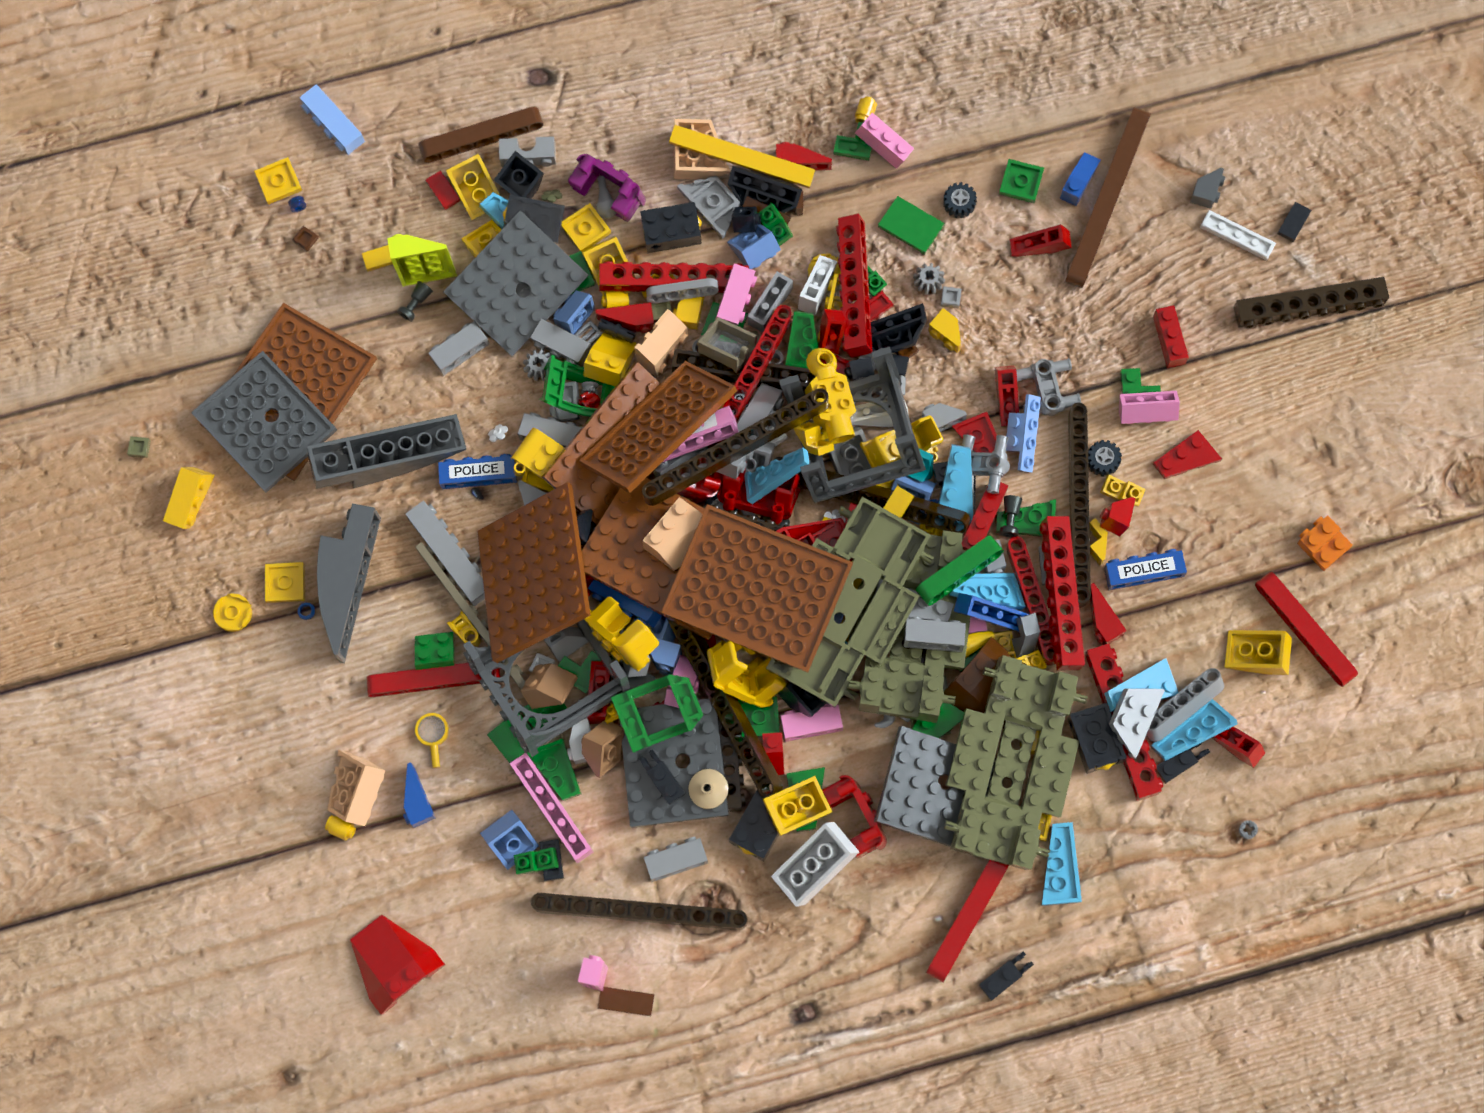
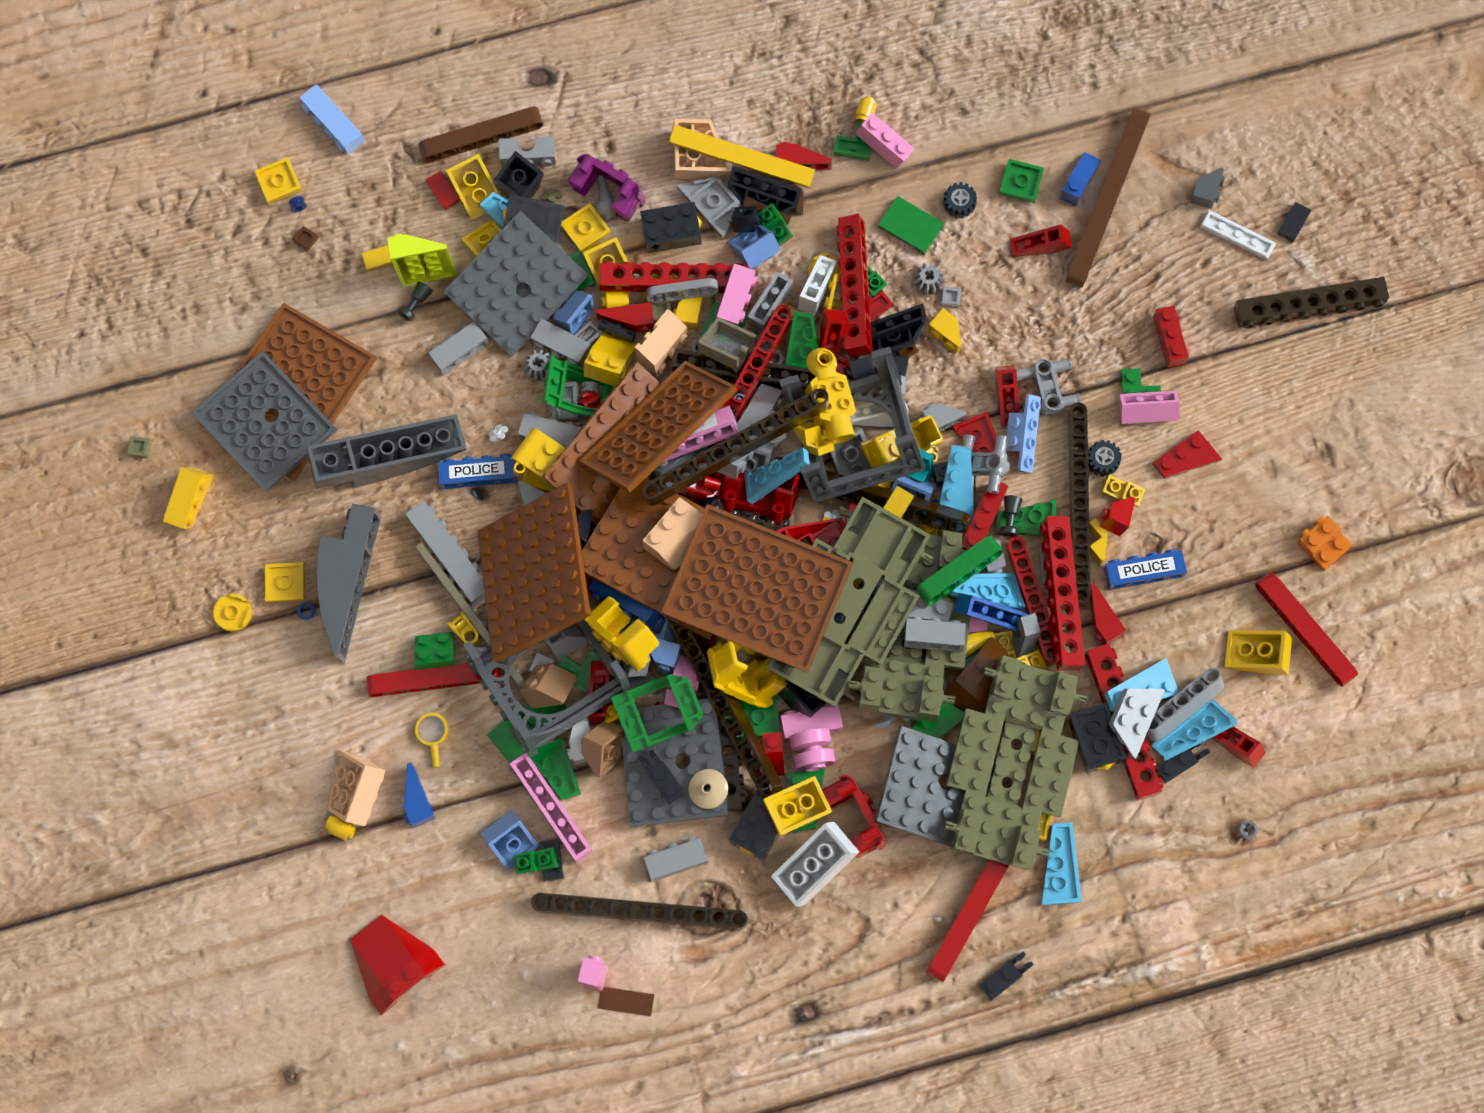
none -> bright pink wheel [789,728,836,772]

